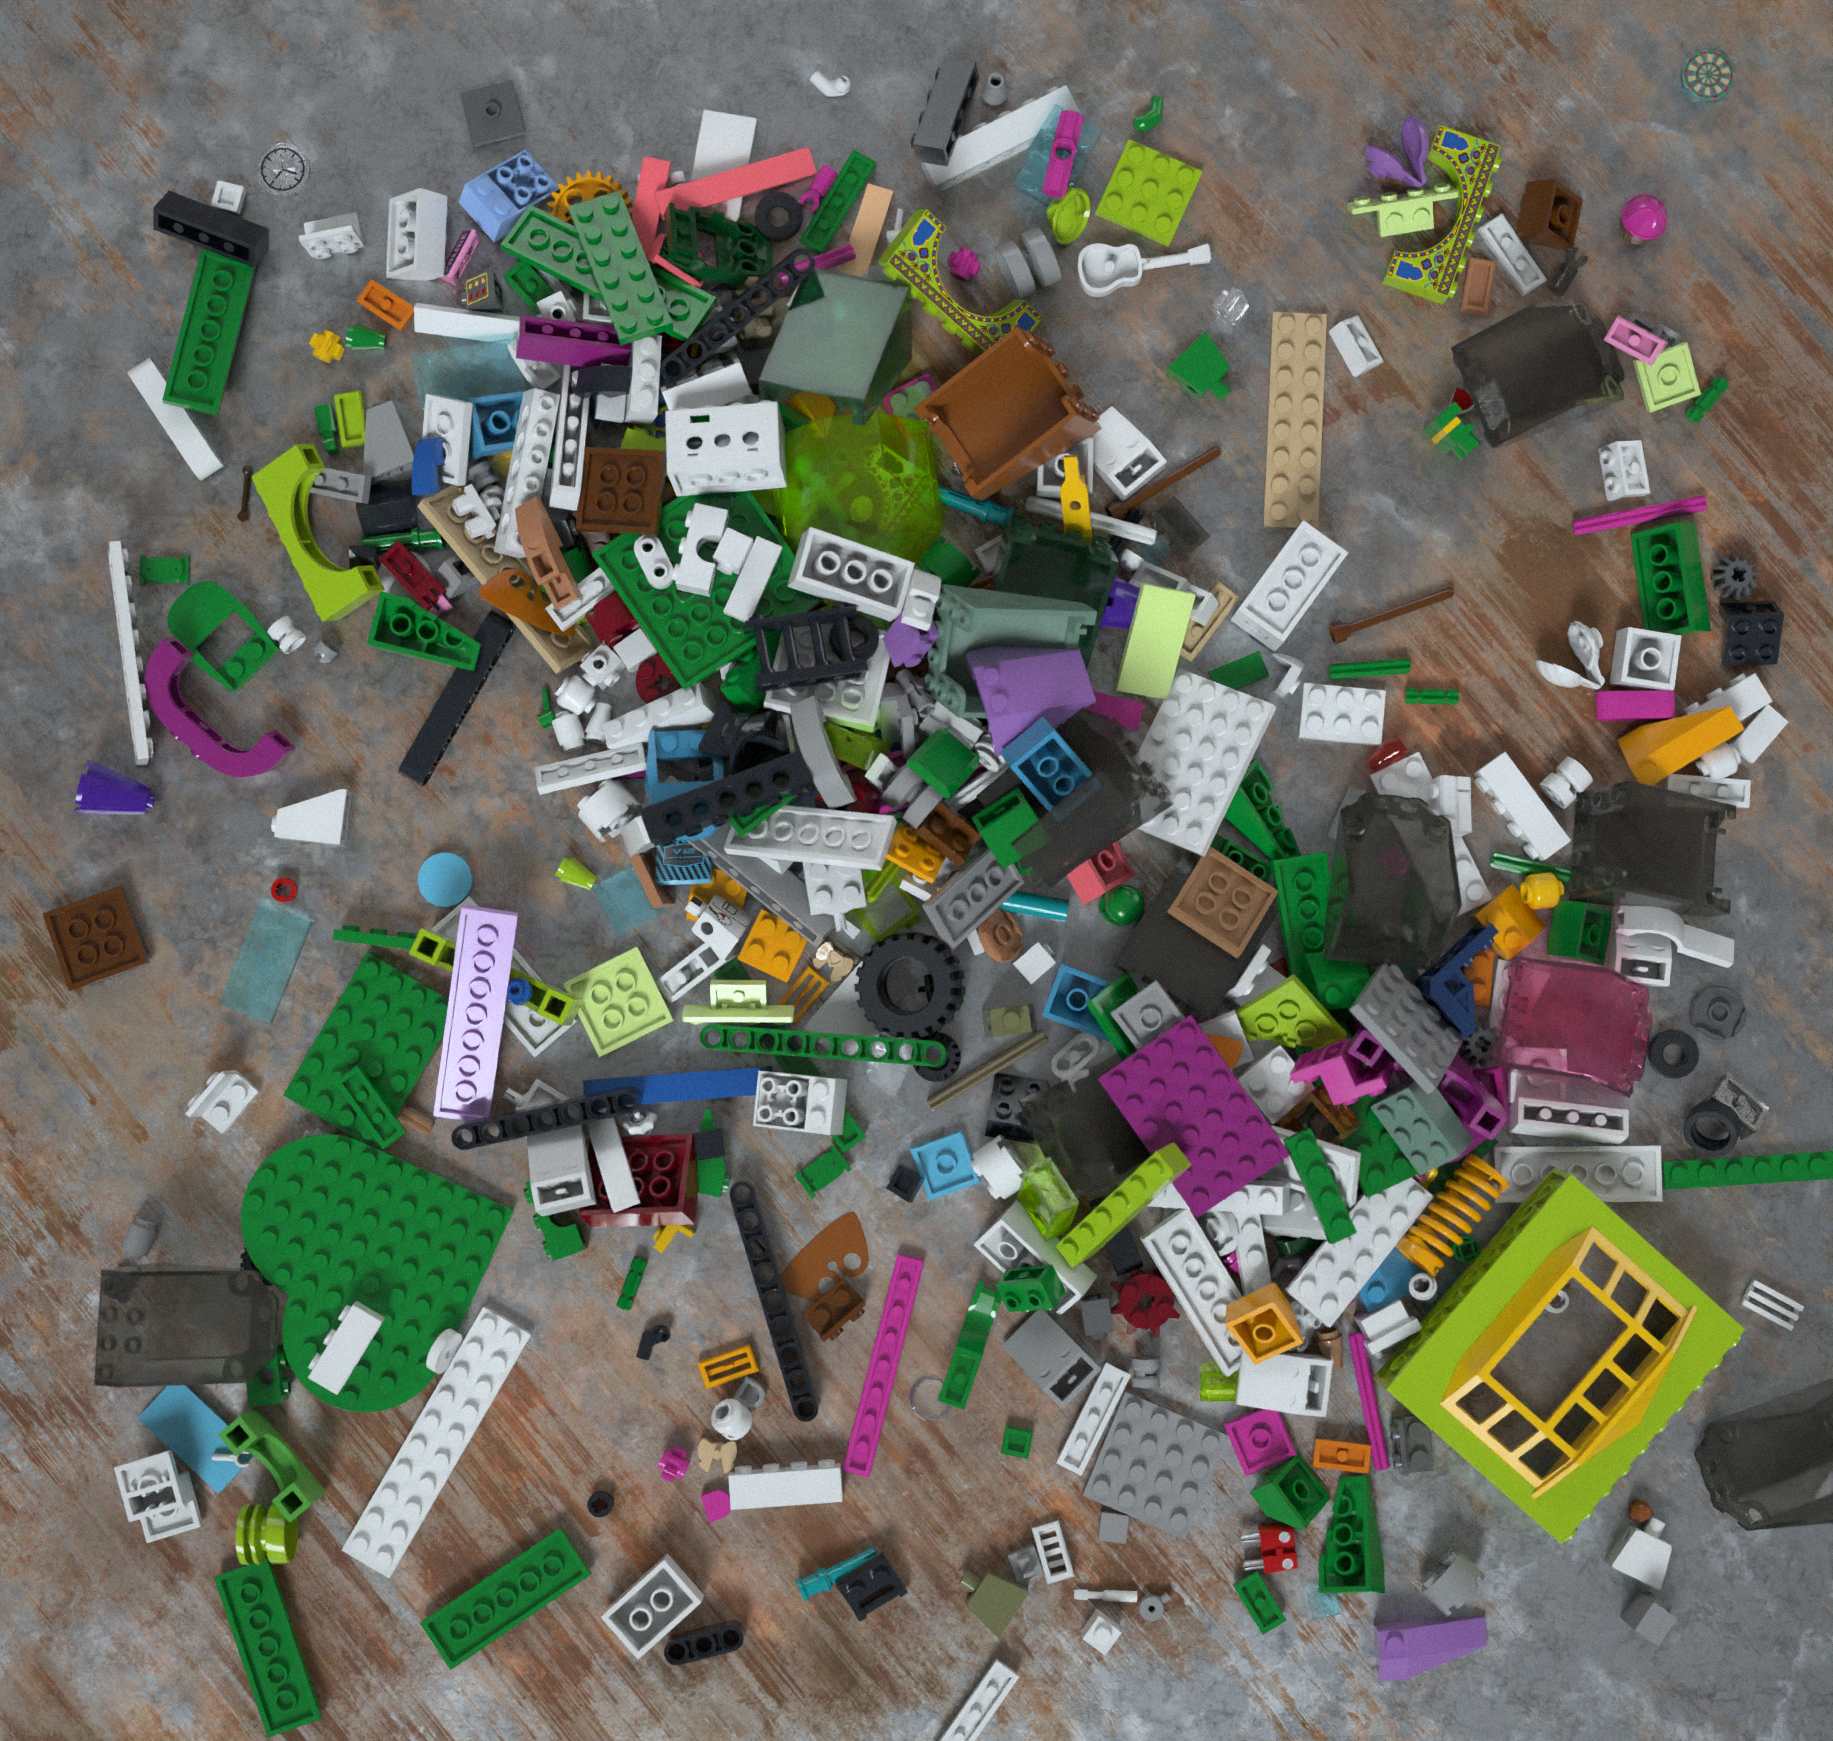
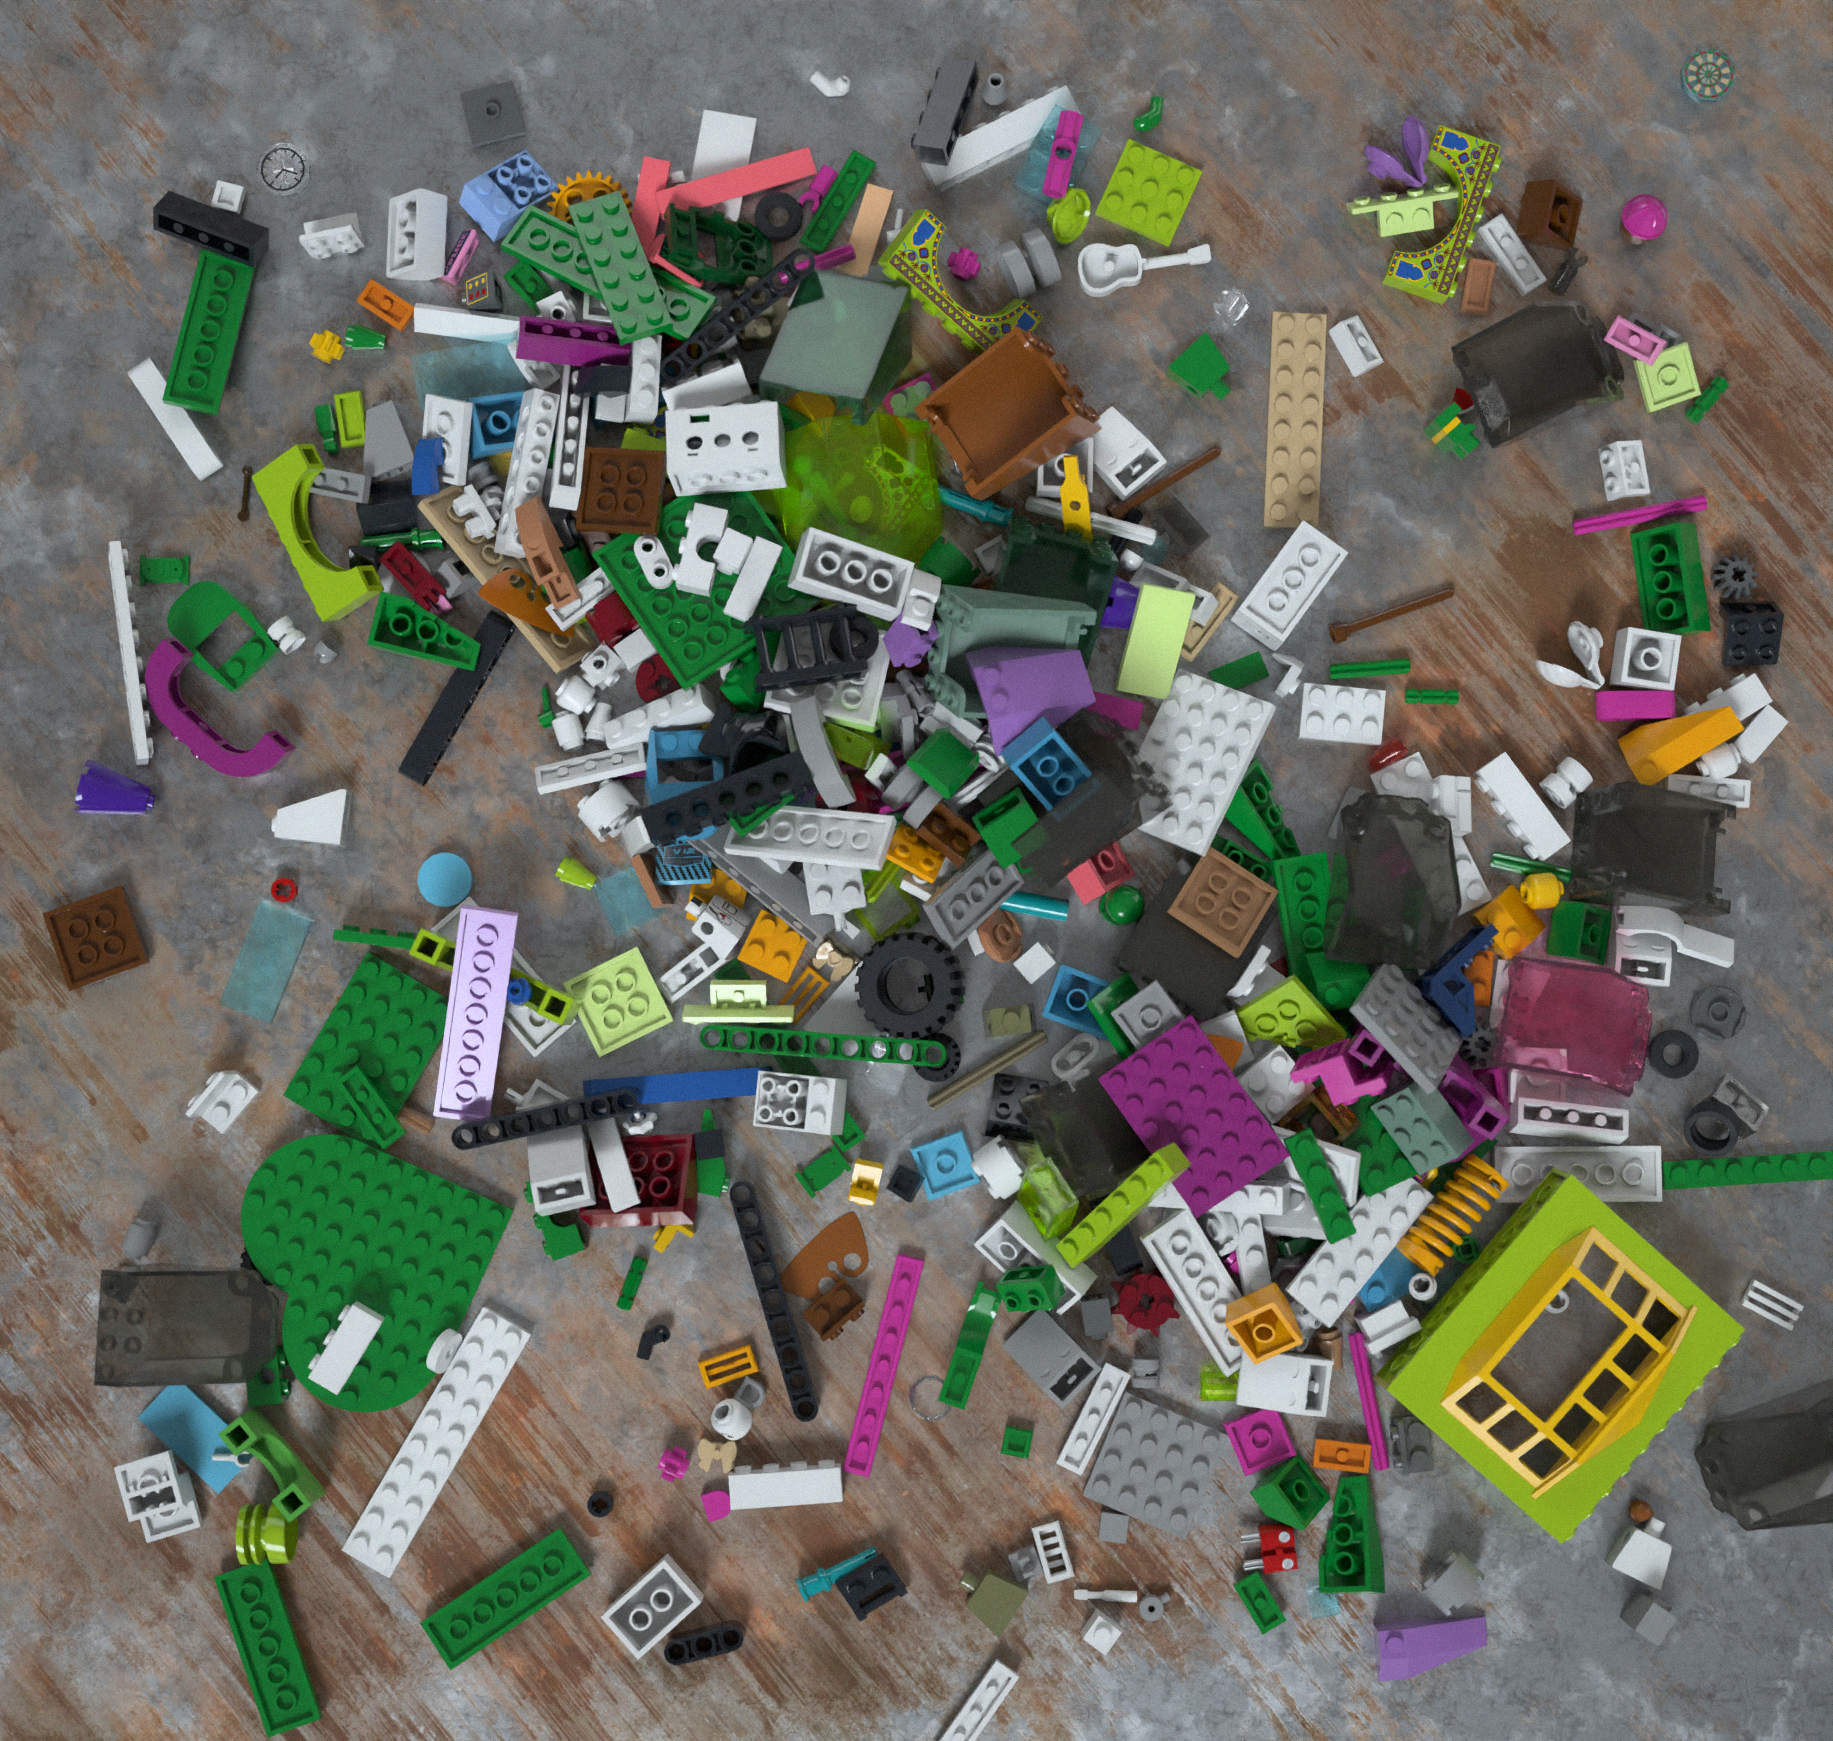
none -> yellow bracket [848,1158,884,1206]

